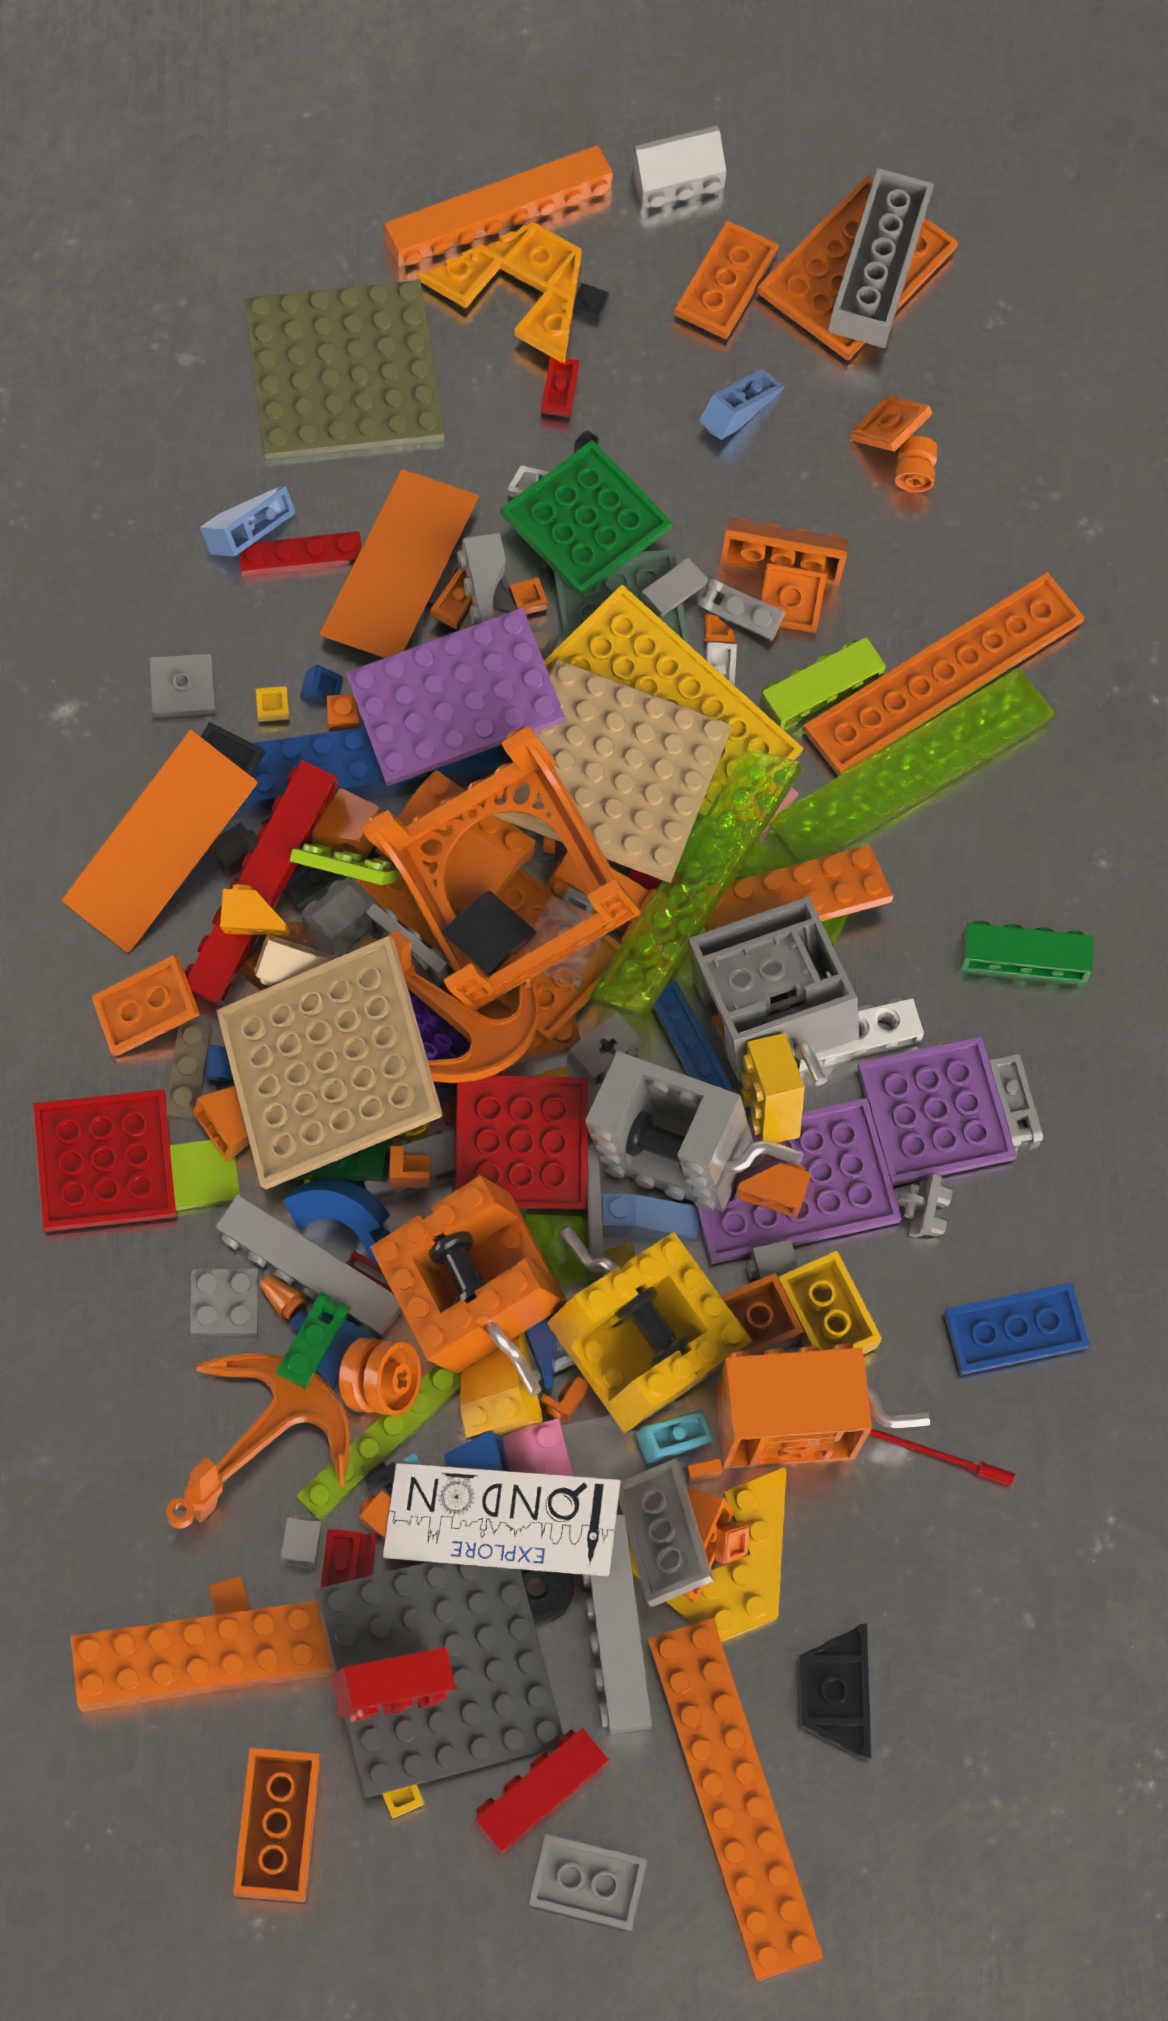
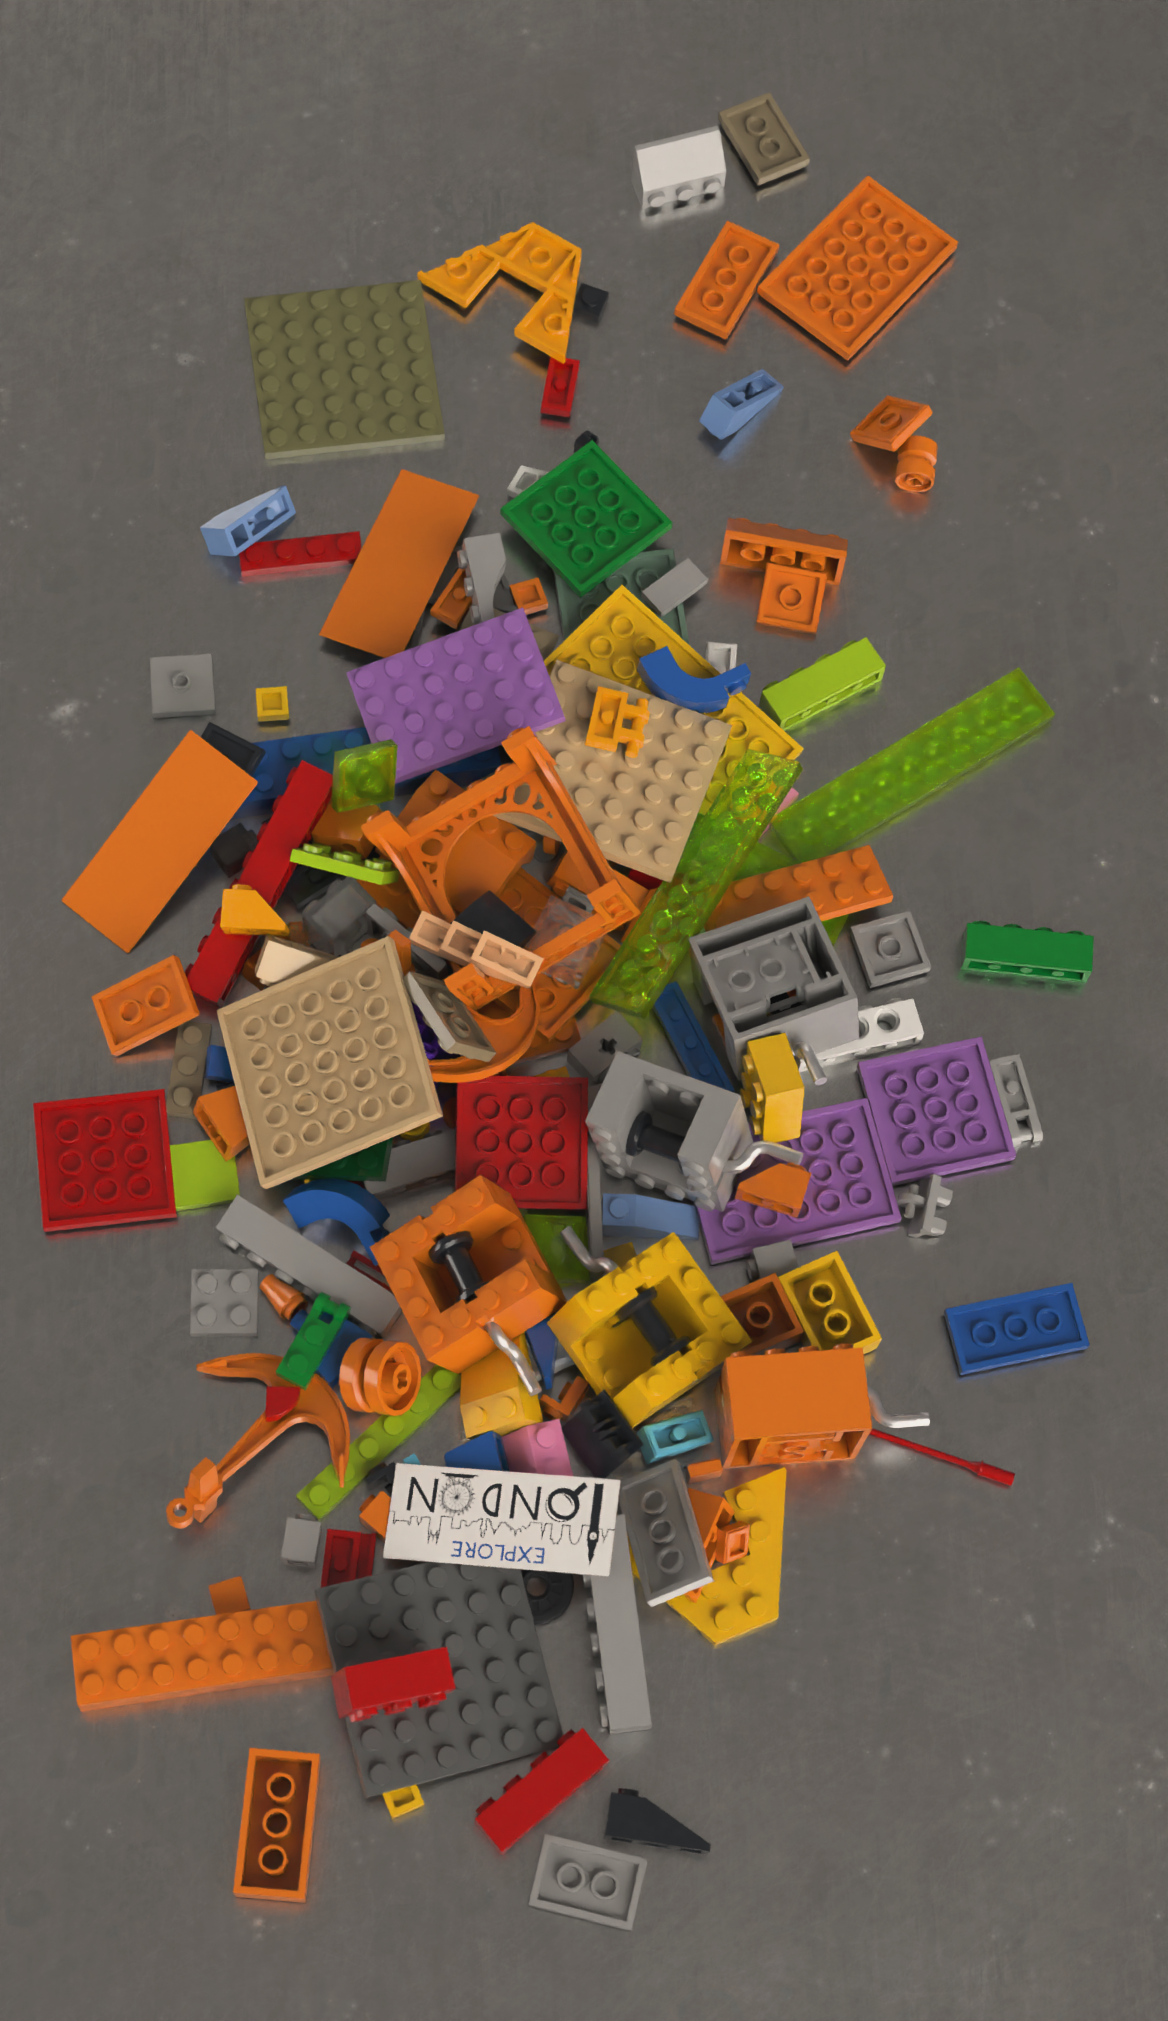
blue slope [300,664,343,703] -> none
orange brick [327,694,360,732] -> none
orange brick [384,145,613,267] -> none
orange panel [390,1146,430,1188] -> none
orange plate [647,1618,824,1981] -> none
light grey plate [695,577,785,641] -> none
orange tile [704,613,735,645] -> none
black wing [798,1624,871,1760] -> none
orange plate [803,572,1085,777] -> none
light grey brick [828,168,934,348] -> none
none -> red tile [265,1386,301,1422]
none -> clear neon green plate [331,739,398,813]
none -> dark tan plate [403,971,496,1062]
none -> light nougat slope [409,910,544,988]
none -> black hinge [561,1390,644,1479]
none -> light orange plate [585,686,650,758]
none -> black slope [603,1788,711,1855]
none -> blue arch [637,646,751,713]
none -> dark tan plate [718,92,810,186]
none -> light grey plate [849,910,931,988]

